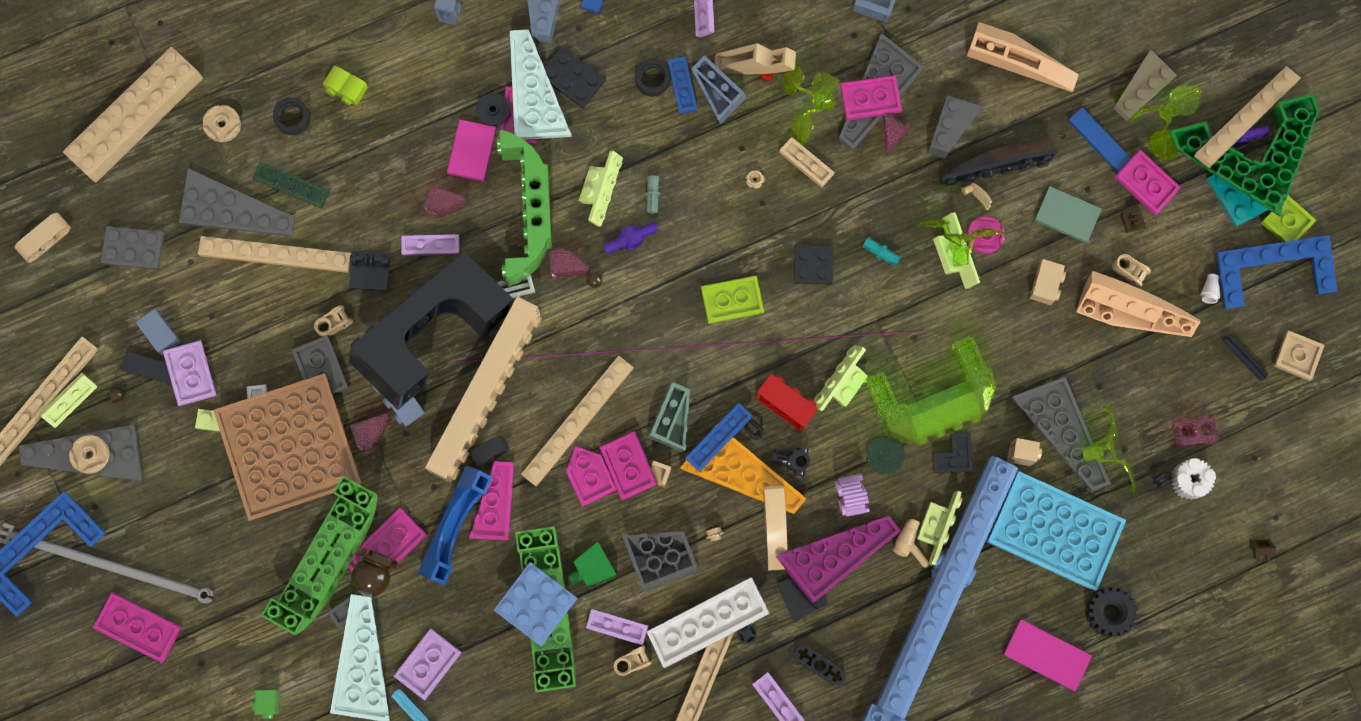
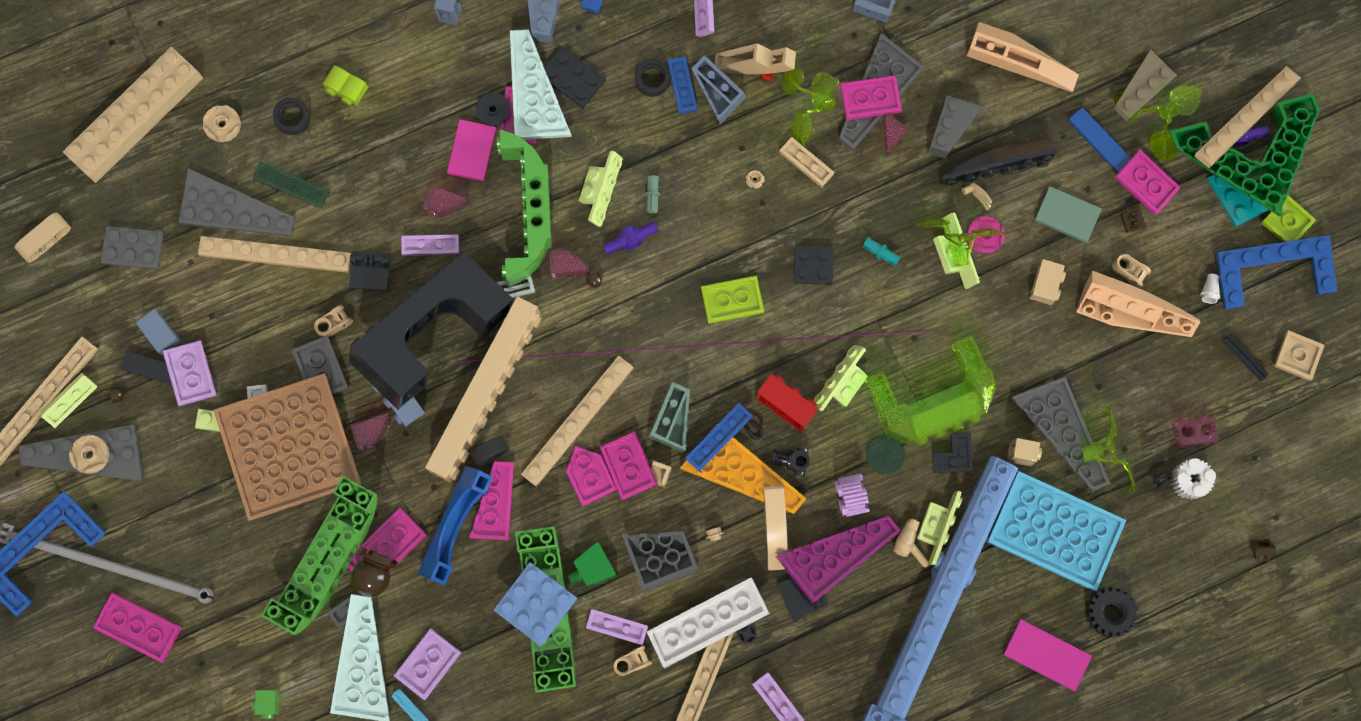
black beam [794,645,845,686] -> none

